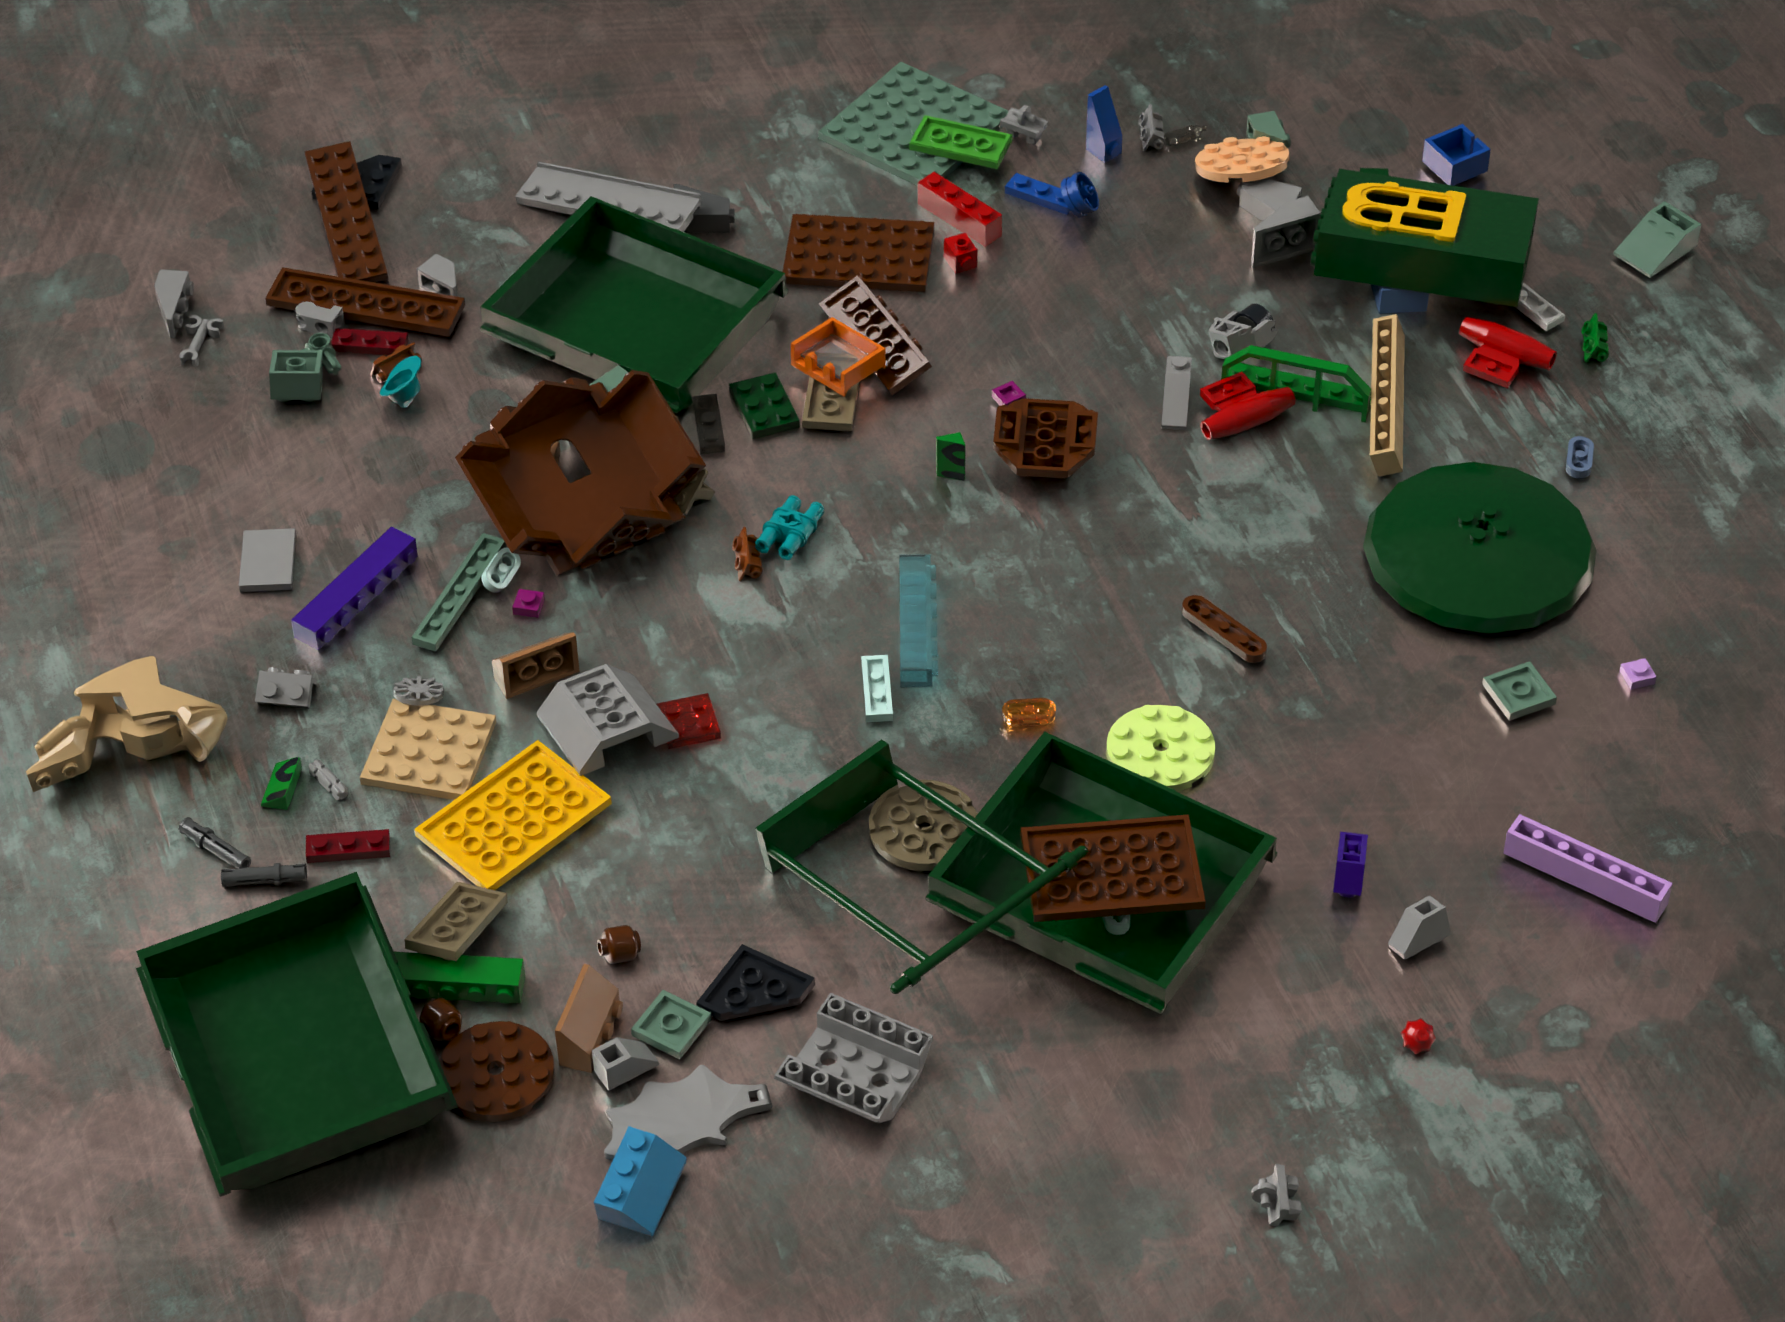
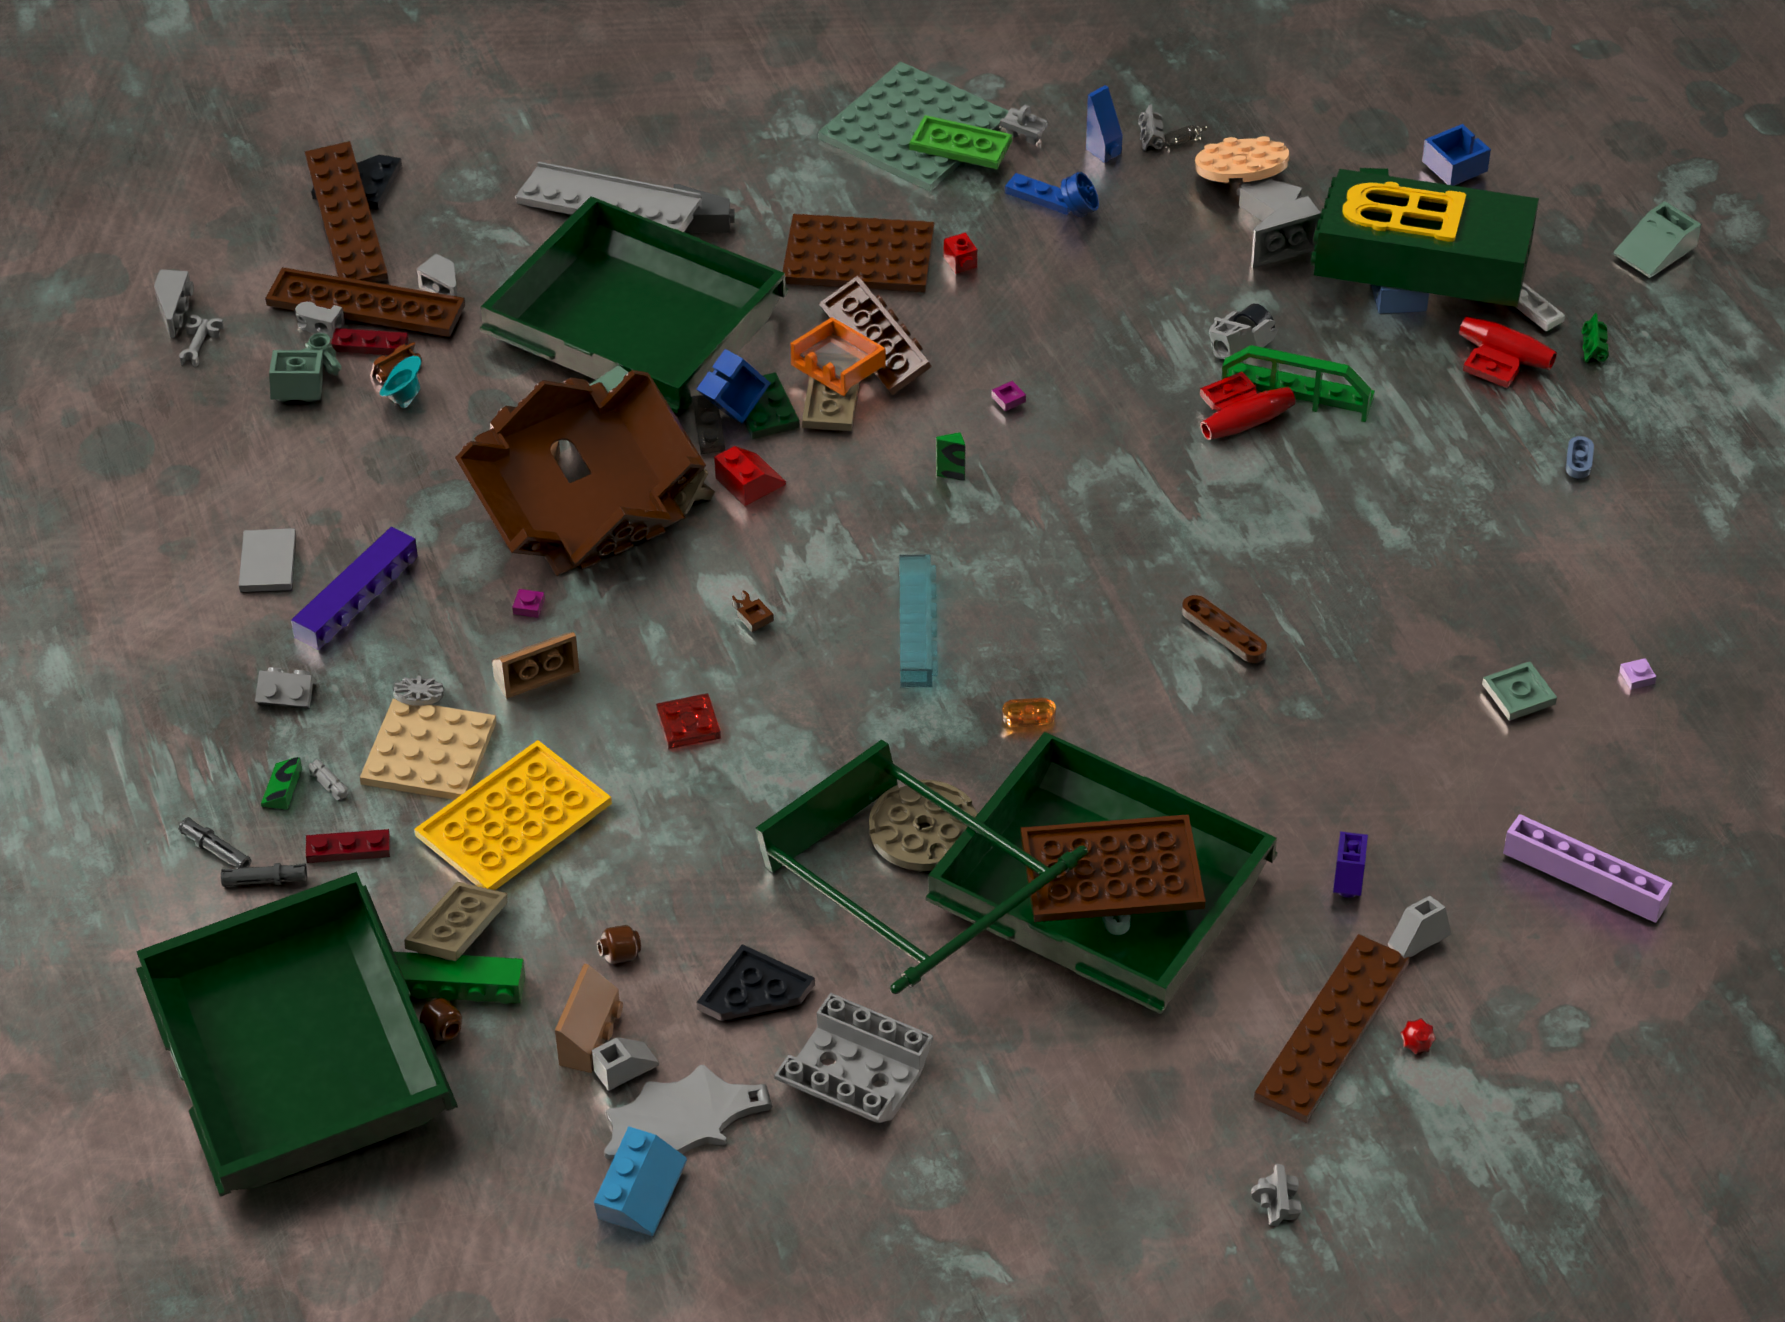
tan piece [26,656,227,792] -> none
sand green plate [411,533,507,652] -> none
reddish brown plate [439,1021,555,1122] -> none
light aqua plate [481,548,521,593] -> none
light grey slope [537,664,679,776] -> none
sand green plate [631,990,712,1059] -> none
dark orange hinge [732,527,763,581] -> none
teal pin [755,495,825,560] -> none
light aqua plate [861,655,893,722] -> none
red brick [917,172,1002,247] -> none
reddish brown piece [993,398,1098,478] -> none
yellowish green plate [1106,705,1215,792] -> none
light grey slope [1161,356,1192,430] -> none
sand green slope [1246,111,1291,148] -> none
dark green container [1363,462,1597,633] -> none
tan brick [1370,314,1405,477] -> none
none -> blue piece [696,349,771,423]
none -> red slope [714,446,786,506]
none -> reddish brown plate [732,591,774,632]
none -> reddish brown plate [1254,934,1410,1123]

